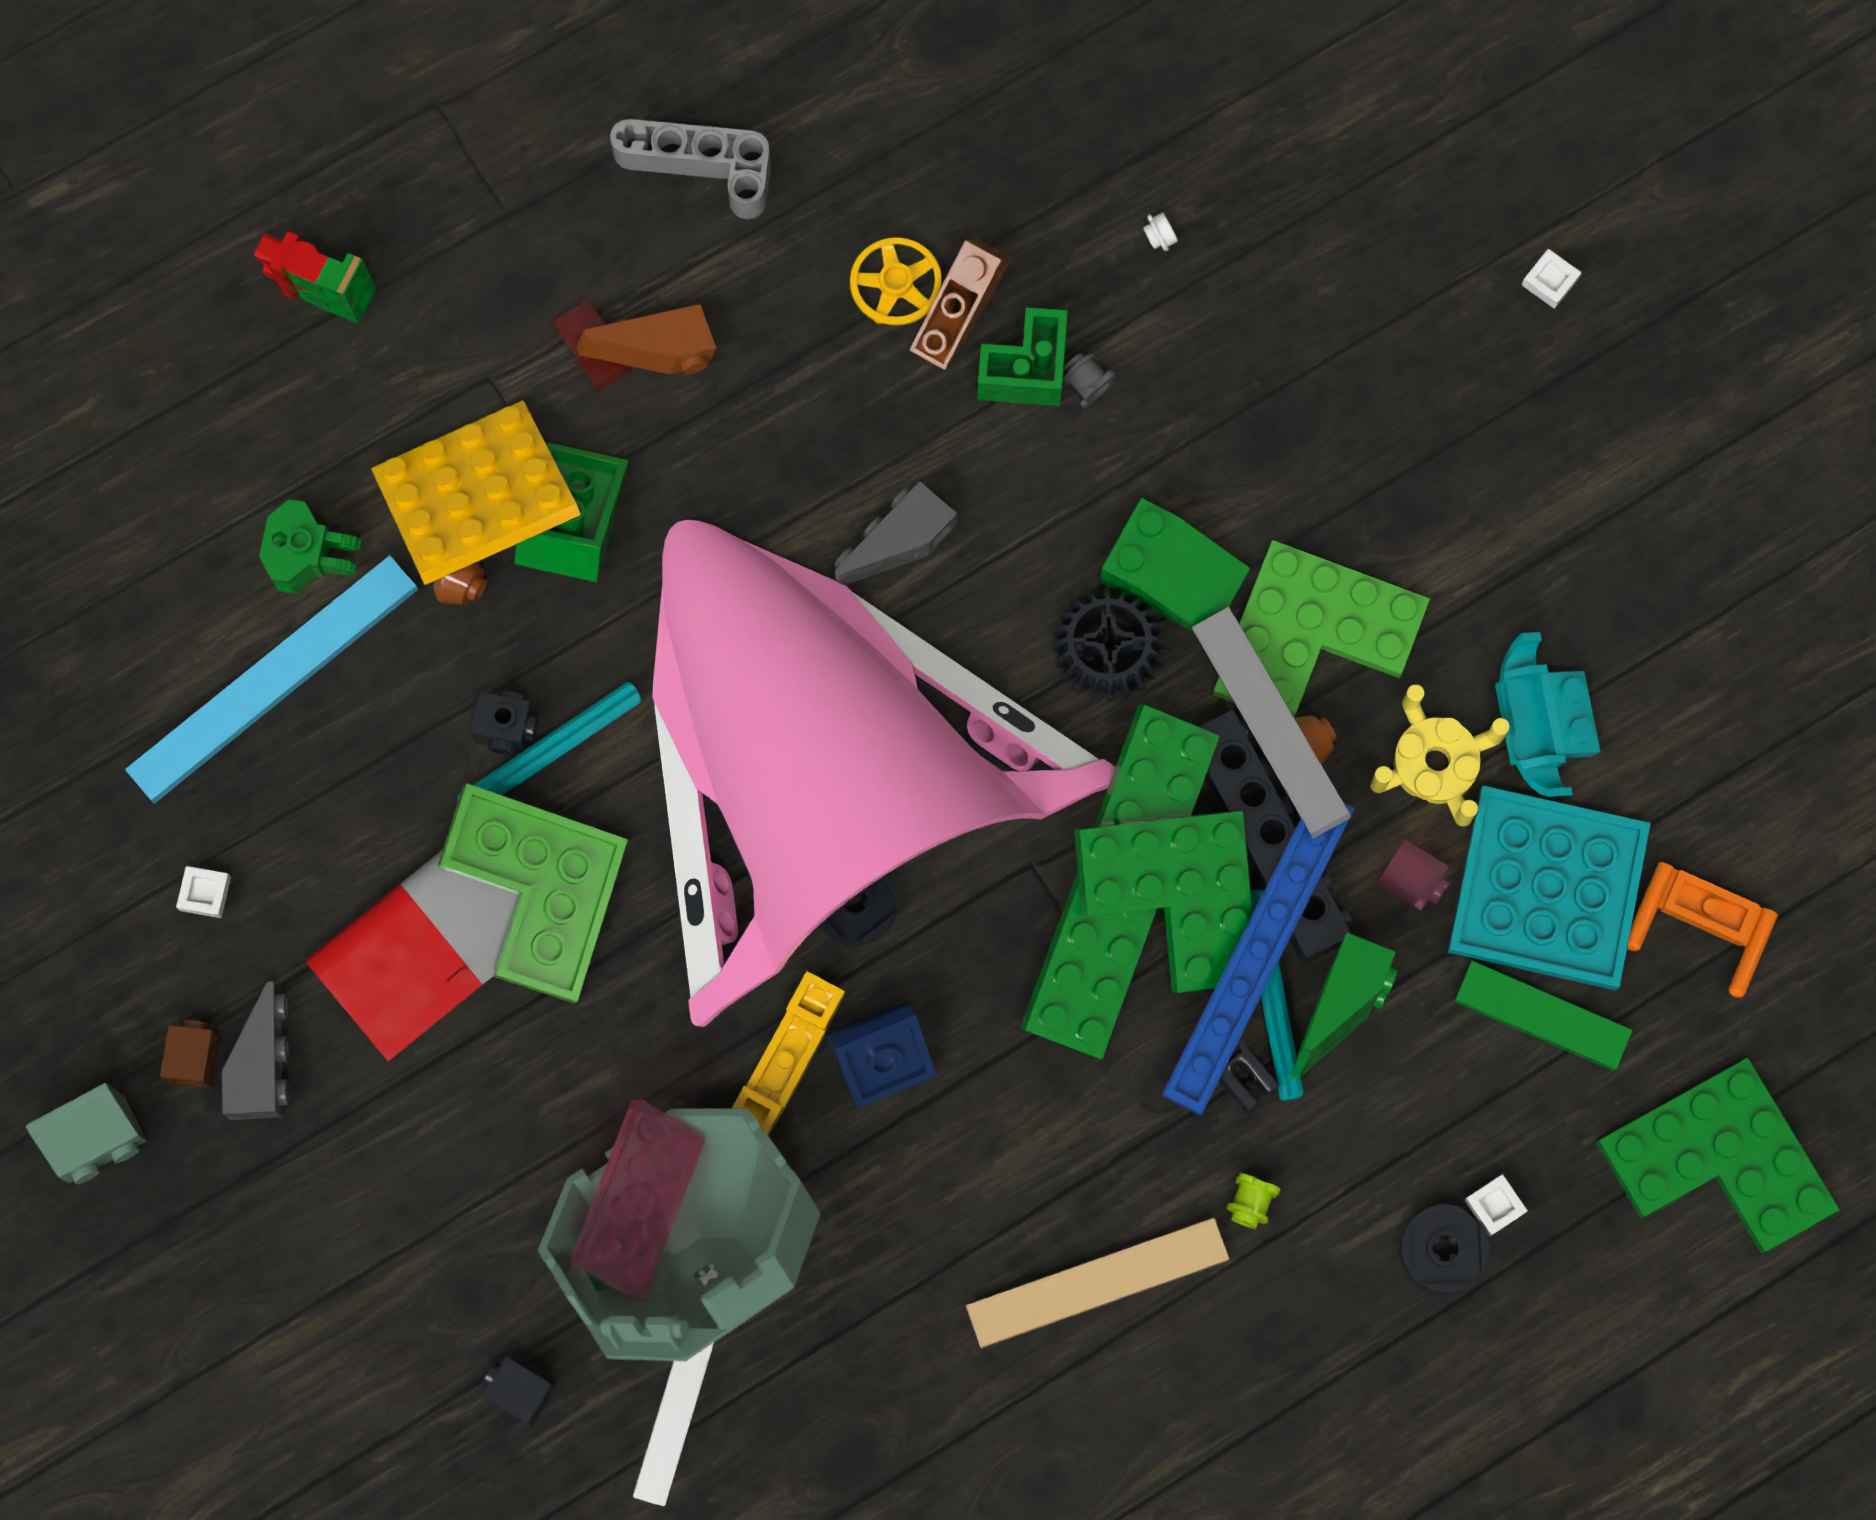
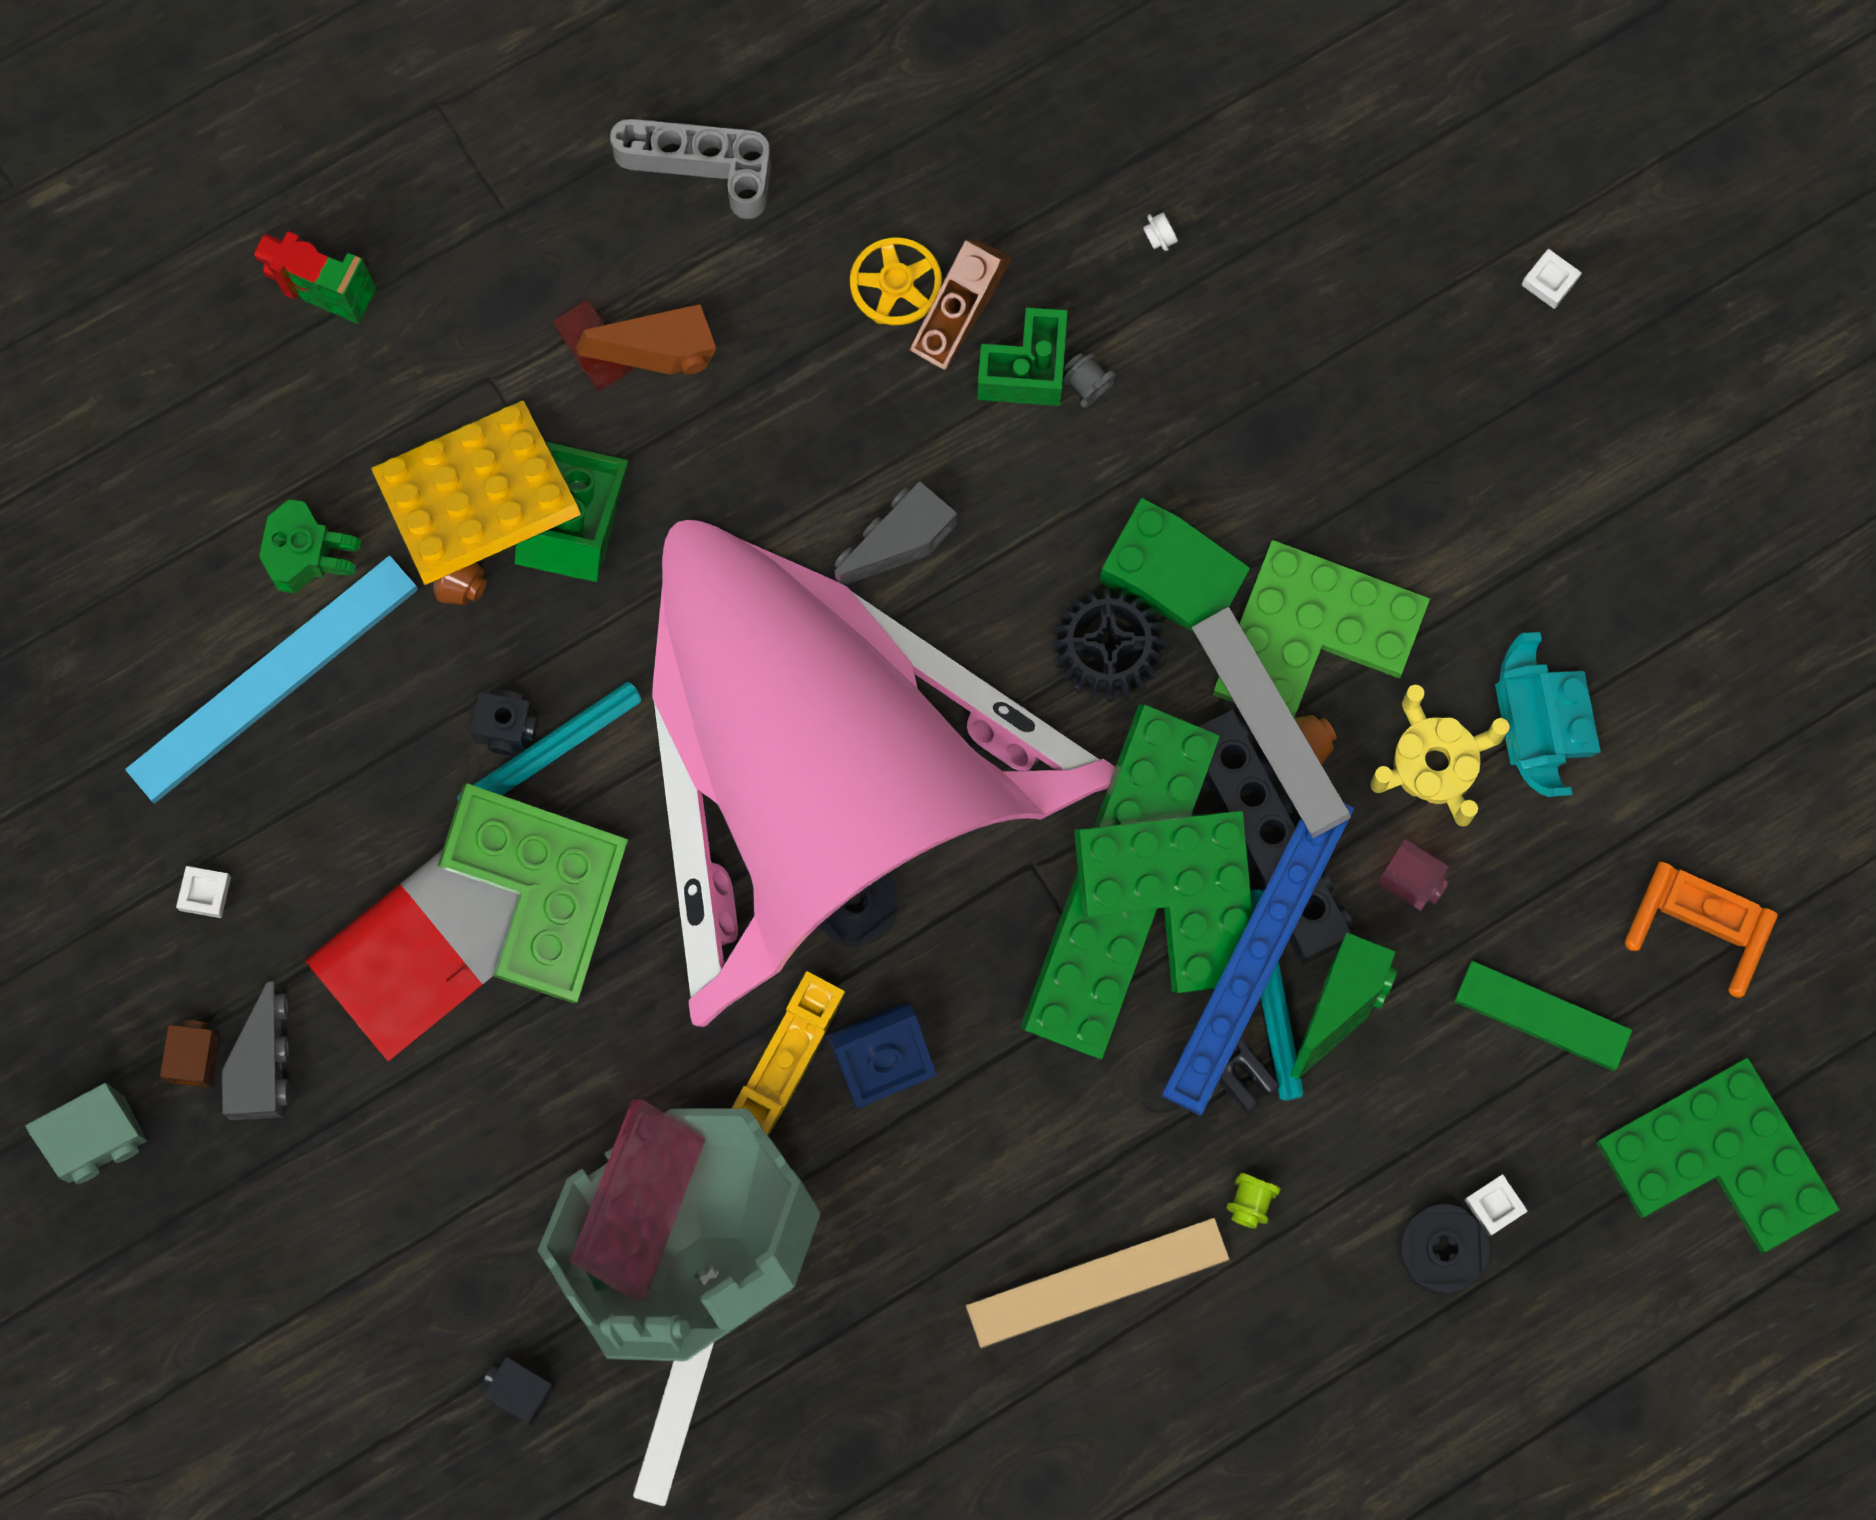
teal plate [1447,786,1651,991] -> none

